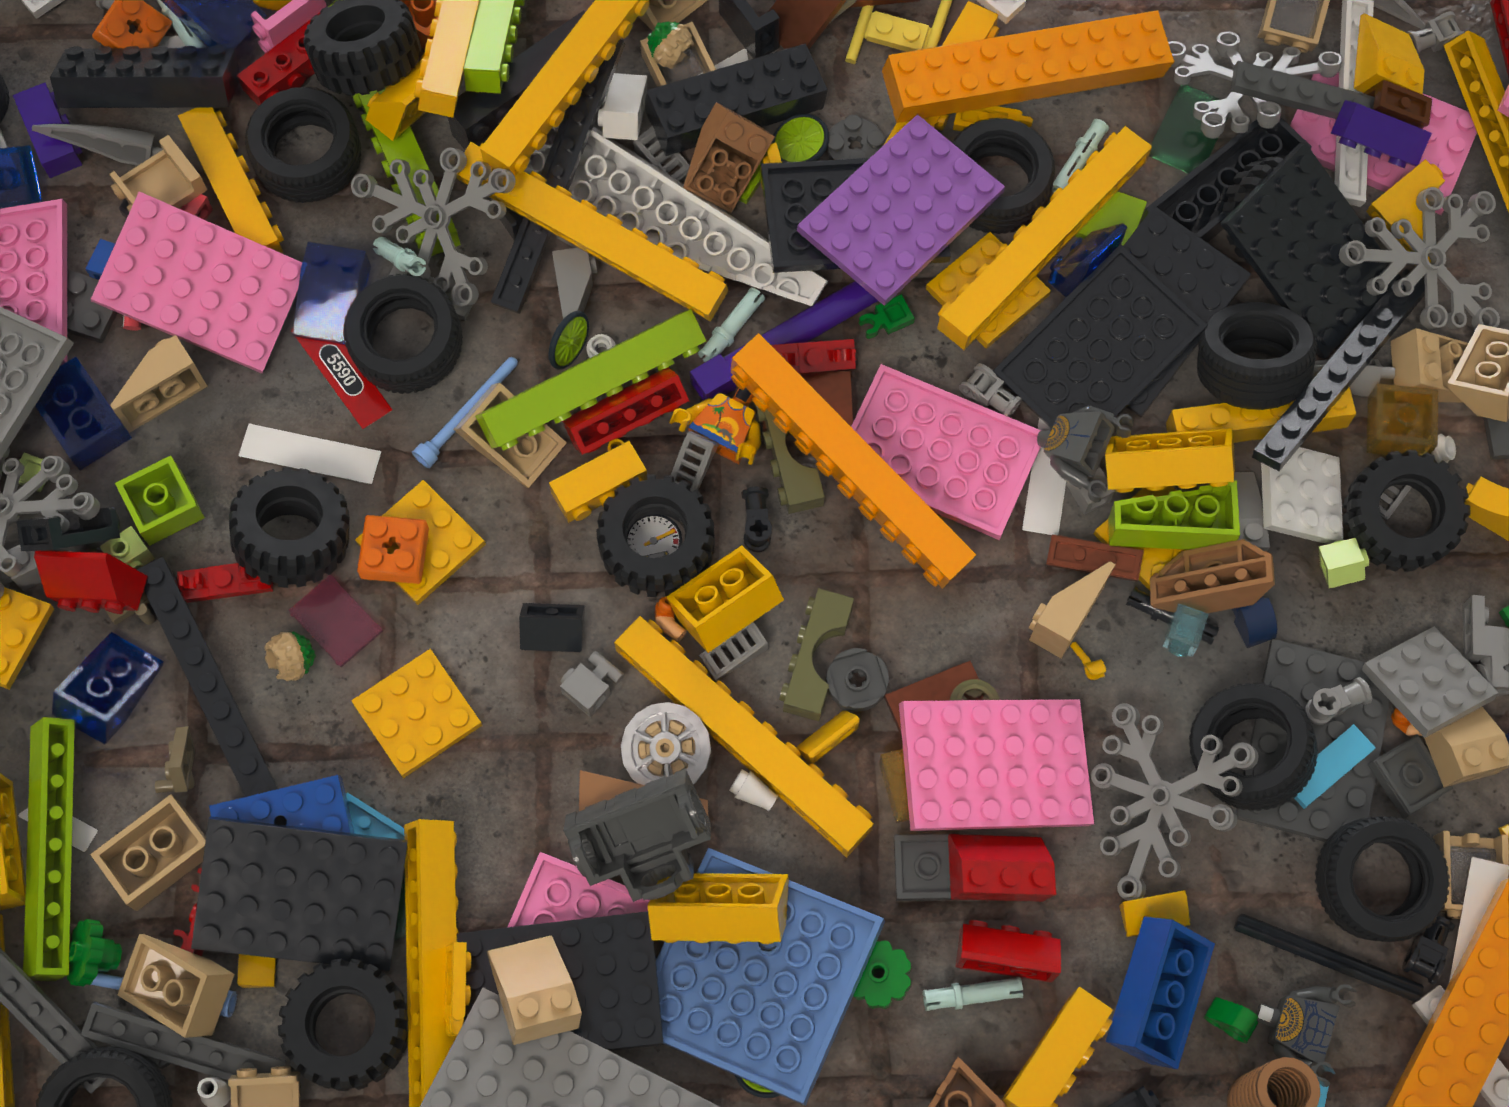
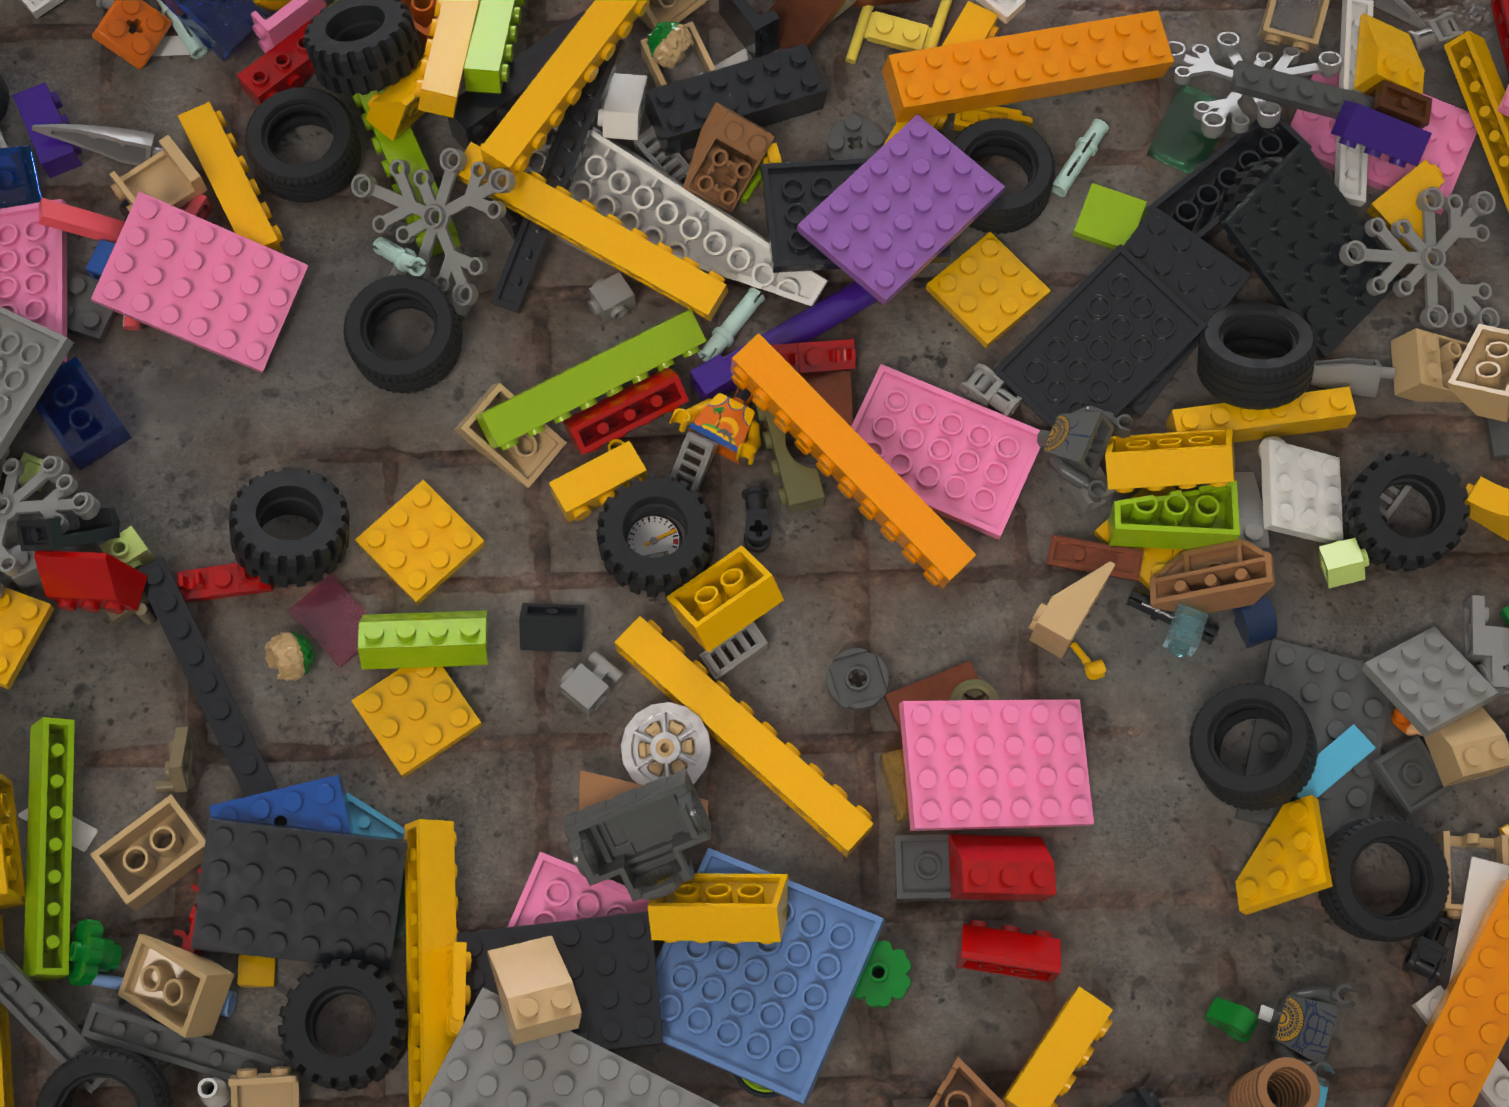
black brick [50,45,240,108] -> none
clear blue slope [52,632,164,745] -> none
tan slope [110,335,208,433] -> none
lime brick [115,455,205,546] -> none
white sticker [239,424,381,484] -> none
red sticker [291,312,393,429] -> none
clear blue slope [293,242,371,344] -> none
orange brick [357,515,429,584] -> none
light blue piece [412,357,518,468] -> none
lime wheel [548,311,589,370] -> none
light grey slope [552,247,597,319] -> none
white plate [586,334,616,358] -> none
light nougat arm [655,596,687,642] -> none
white cone [729,769,778,811] -> none
lime wheel [771,114,829,163] -> none
olive arch [779,588,854,722] -> none
yellow slope [797,710,860,764] -> none
green plate [858,294,915,339] -> none
light aqua pin [923,977,1023,1011] -> none
yellow brick [937,126,1152,350] -> none
white sticker [1022,418,1066,535] -> none
slope [1048,223,1127,297] -> none
light grey plant [1091,703,1259,901] -> none
blue brick [1106,916,1215,1070] -> none
yellow slope [1119,890,1190,937] -> none
black axle [1234,914,1424,1002] -> none
black plate [1252,269,1425,471] -> none
light grey connector [1305,677,1372,725] -> none
clear yellow brick [1367,384,1438,456] -> none
white plate [1429,434,1456,463] -> none
none -> coral tile [39,198,125,244]
none -> lime slope [358,610,488,670]
none -> light grey brick [588,272,636,324]
none -> yellow plate [1235,795,1333,915]

